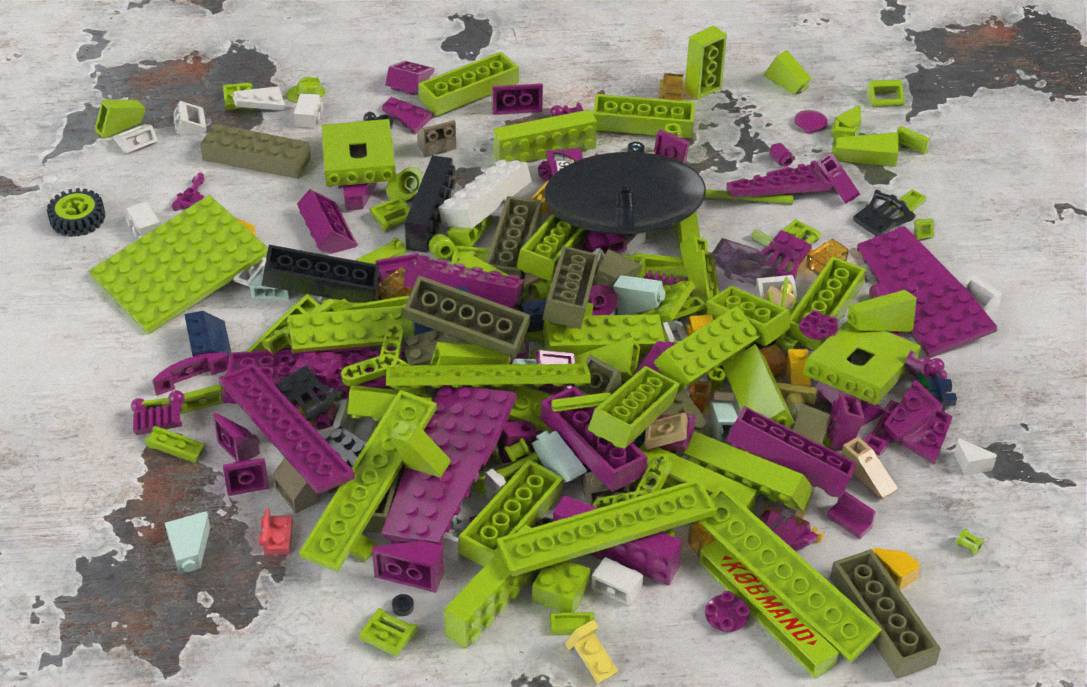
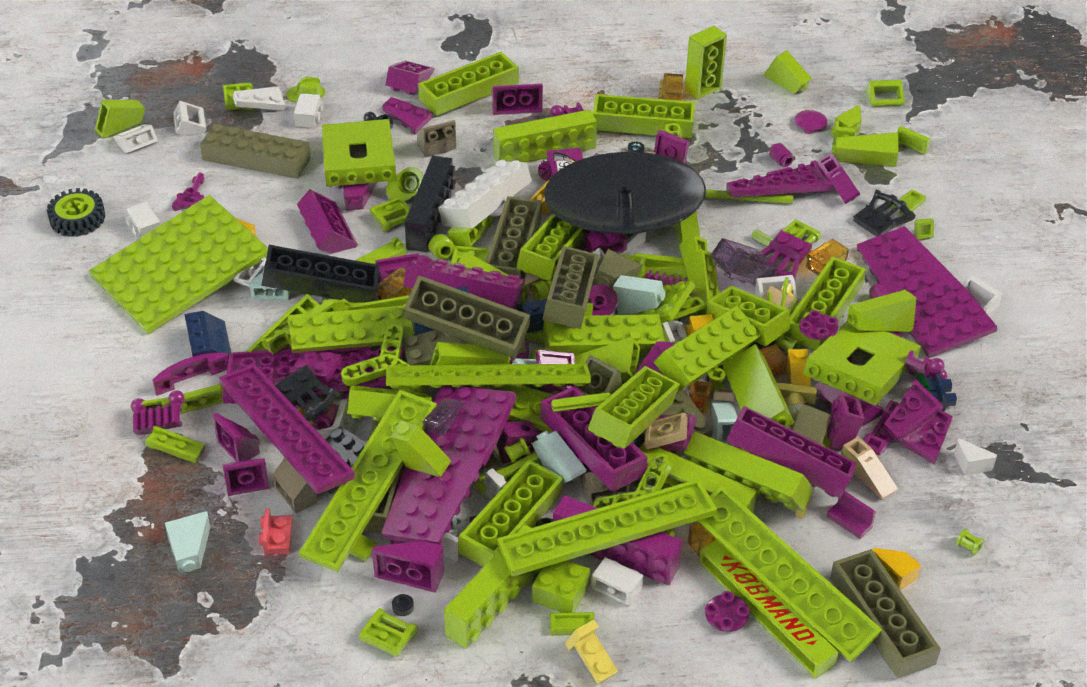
magenta torso [759,504,825,552] -> none
none -> clear purple slope [423,398,464,436]

